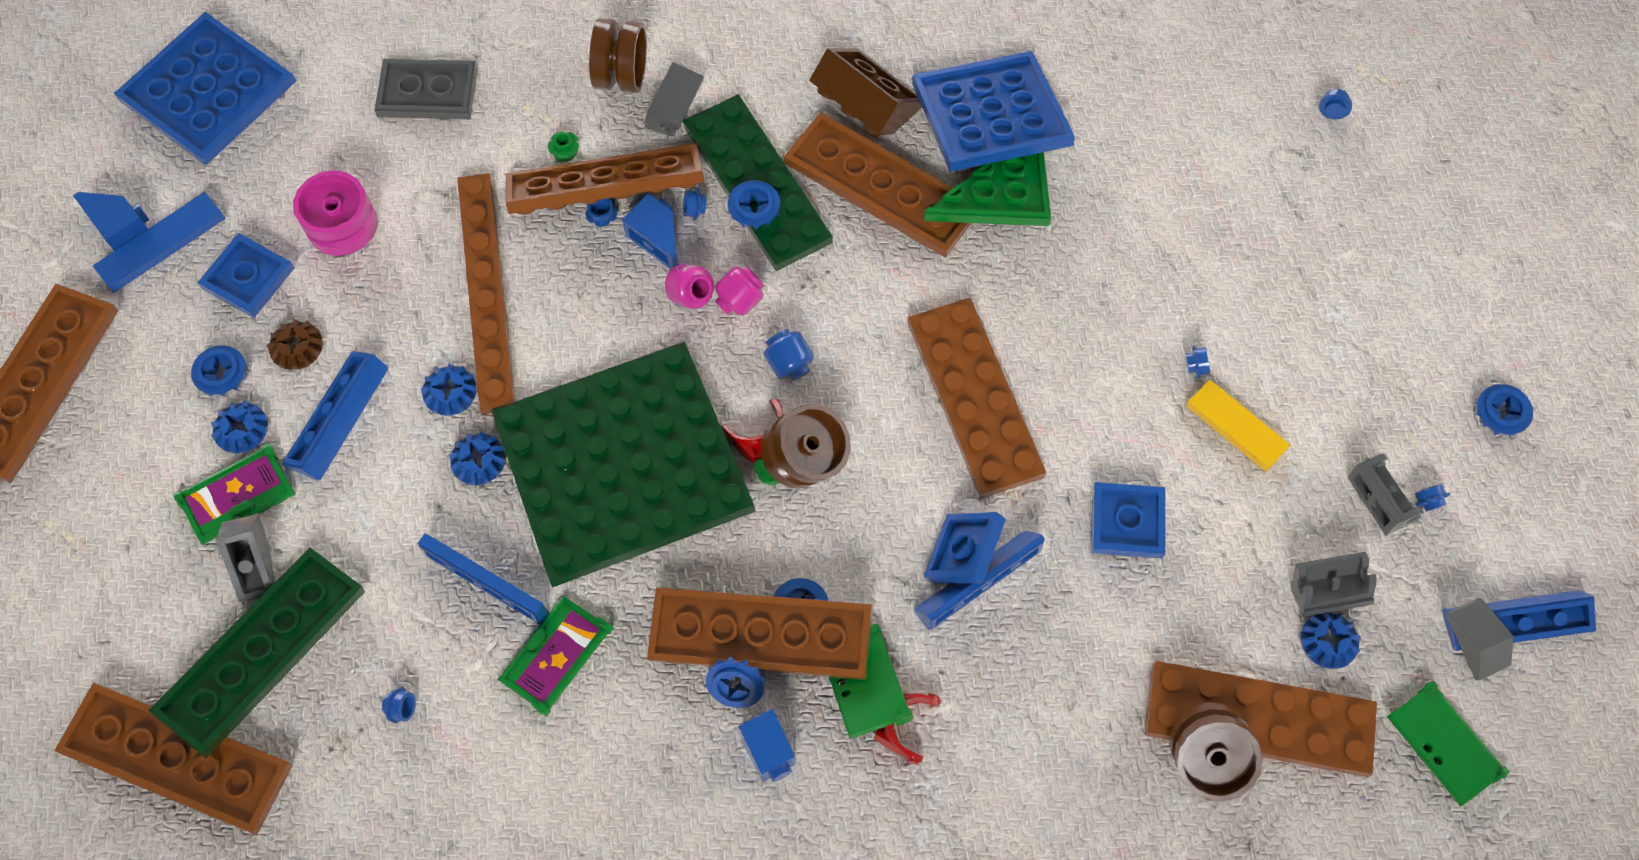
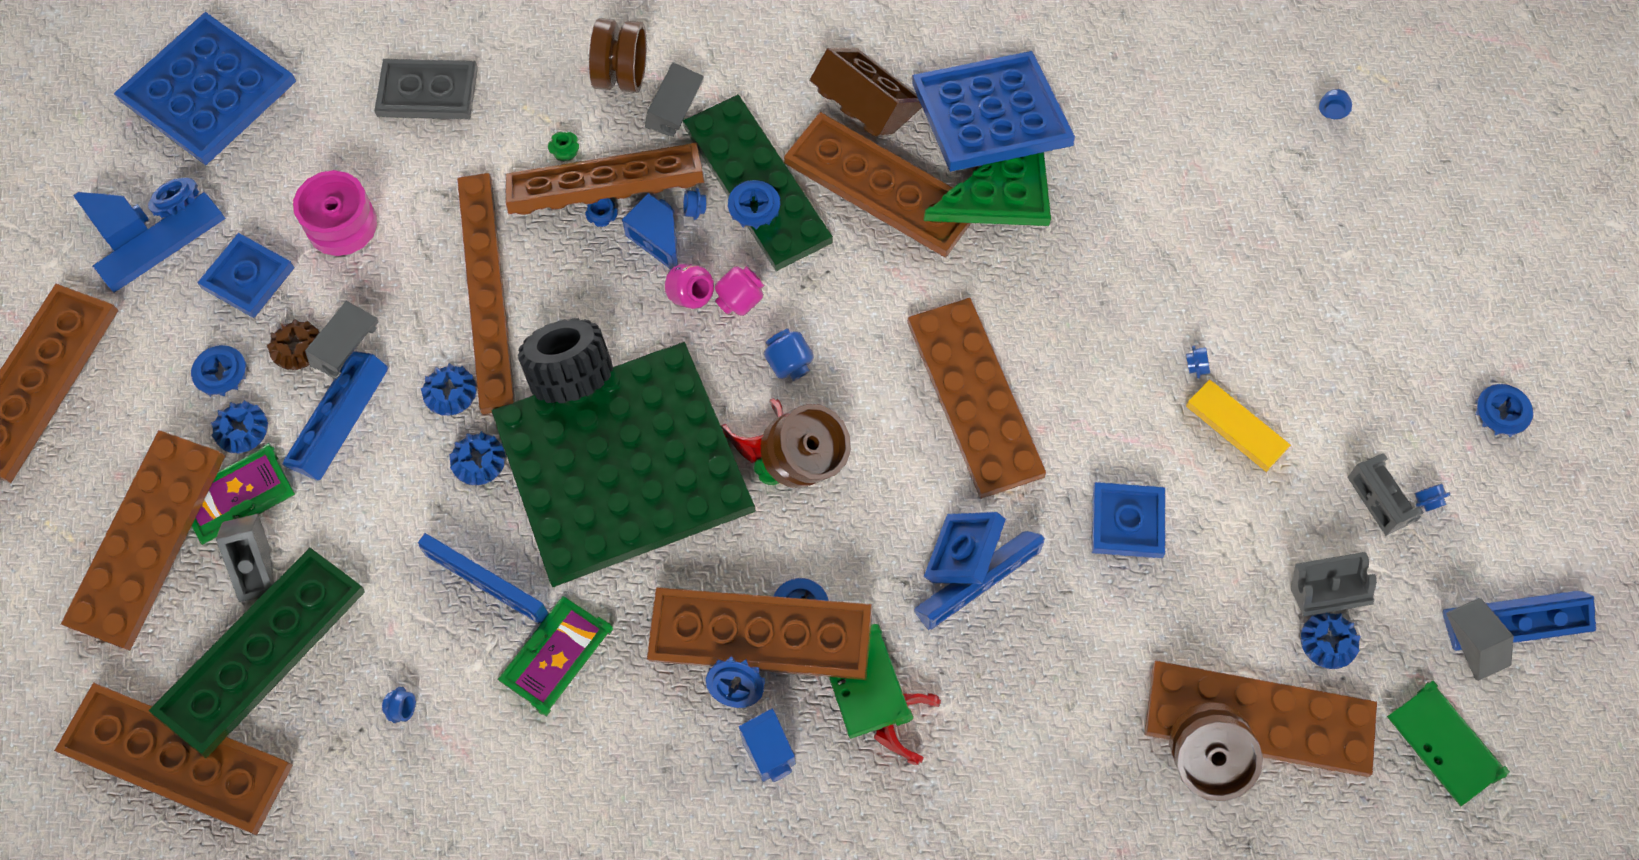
none -> dark orange plate [60,430,225,651]
none -> blue gear [148,178,199,218]
none -> dark grey hinge [305,301,378,379]
none -> black tyre [518,318,613,403]

